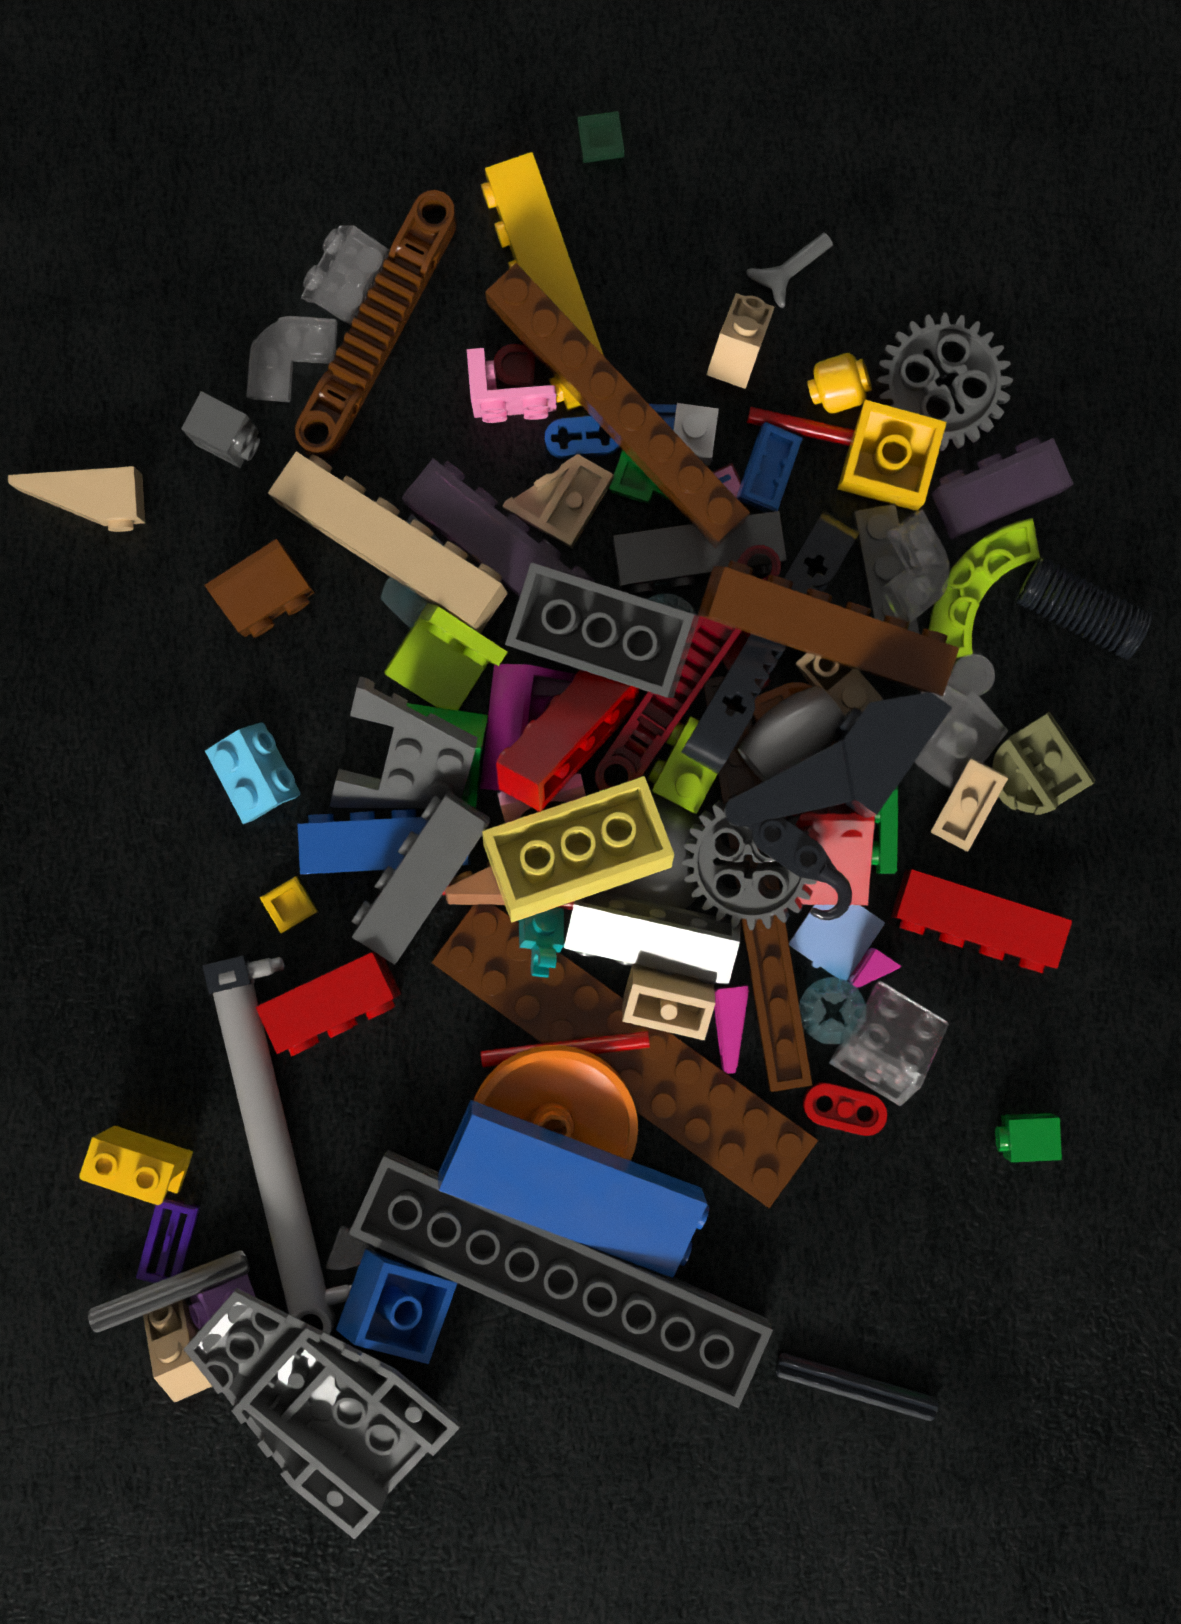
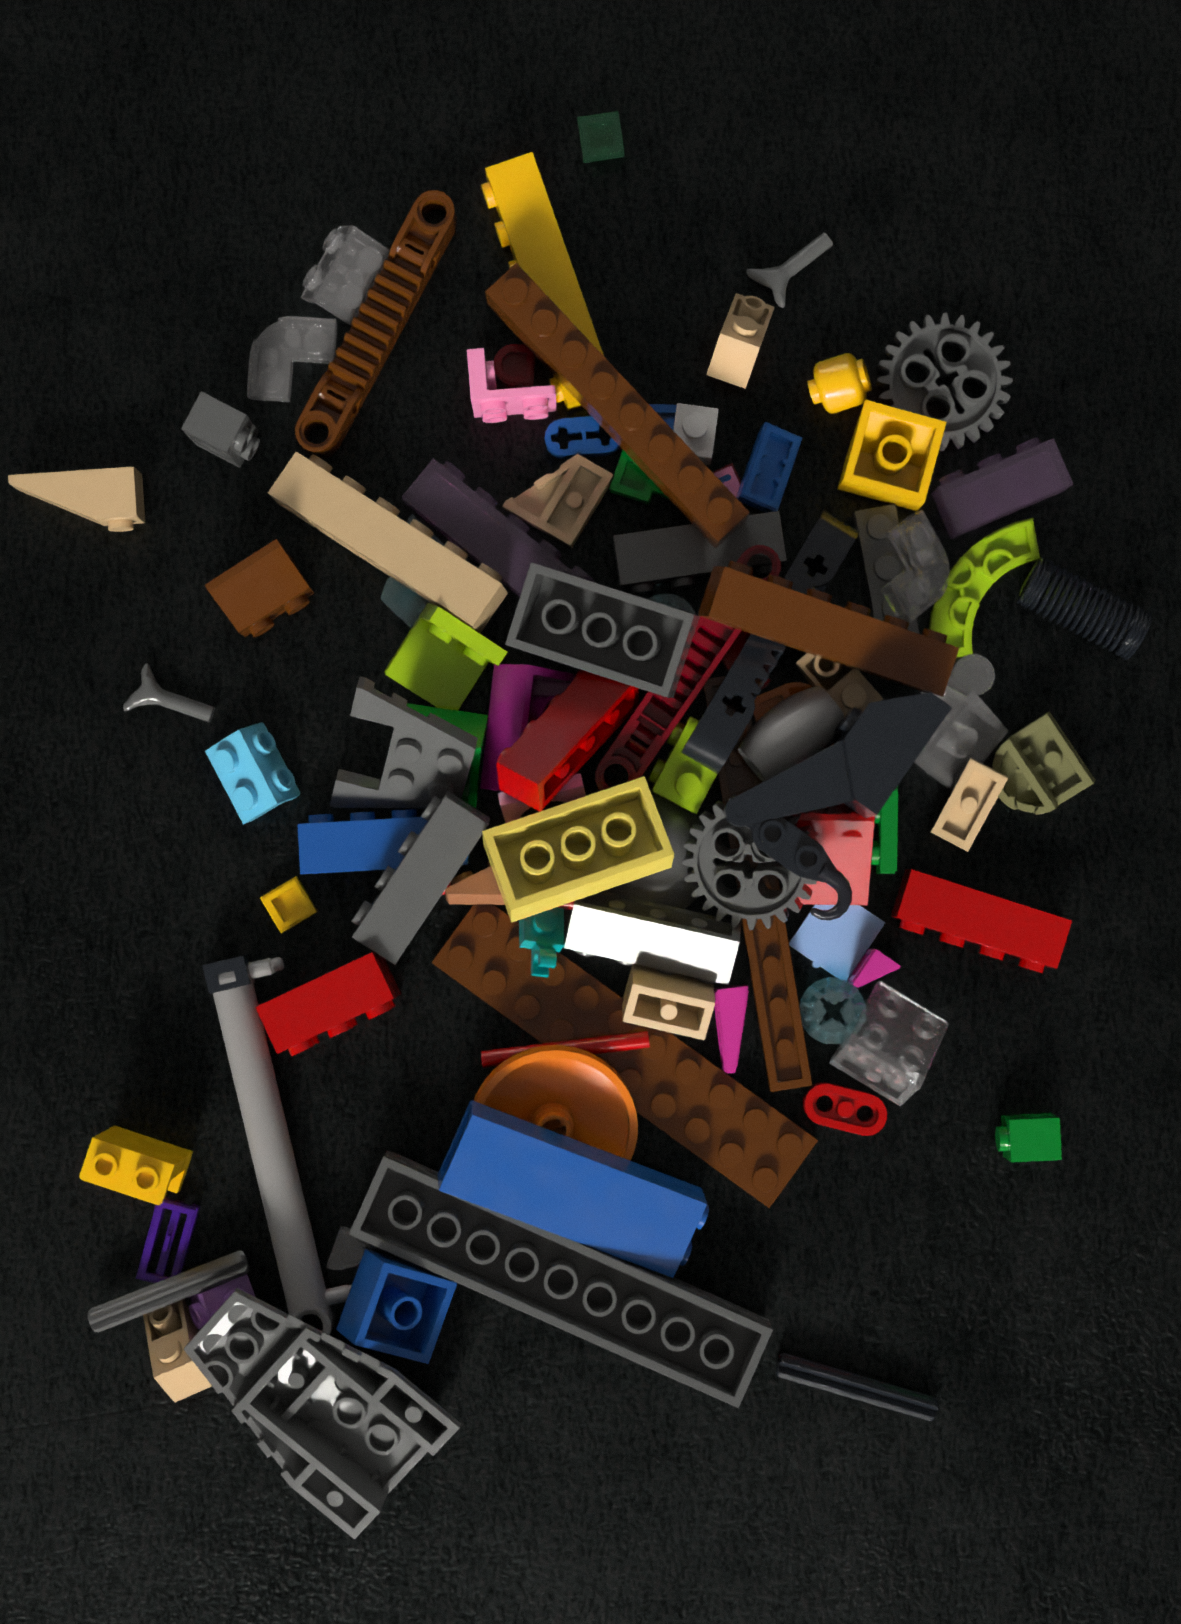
red bar [747,407,855,446] -> none
none -> dark grey piece [123,663,215,723]

